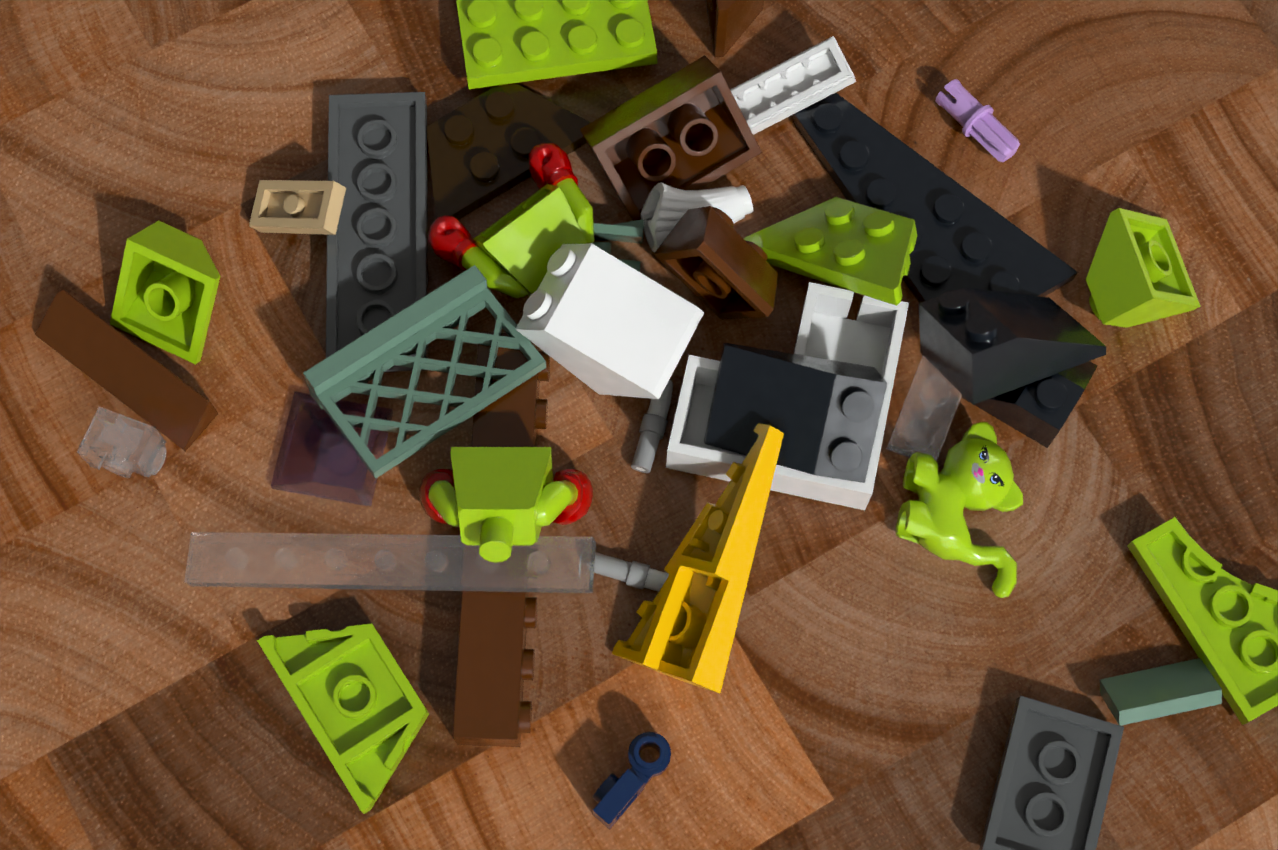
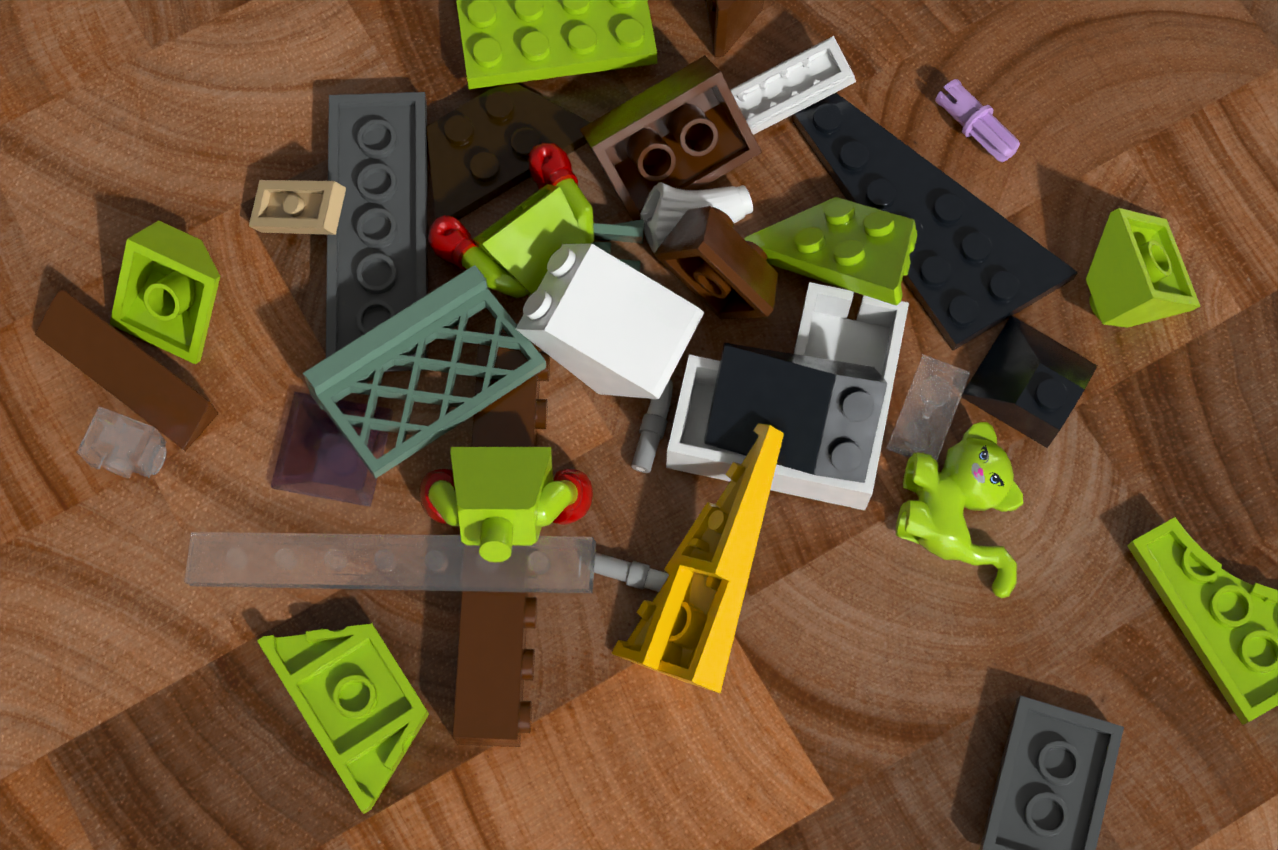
dark blue plate [592,732,671,830] -> none
black slope [919,288,1107,405] -> none
sand green tile [1100,658,1222,726] -> none

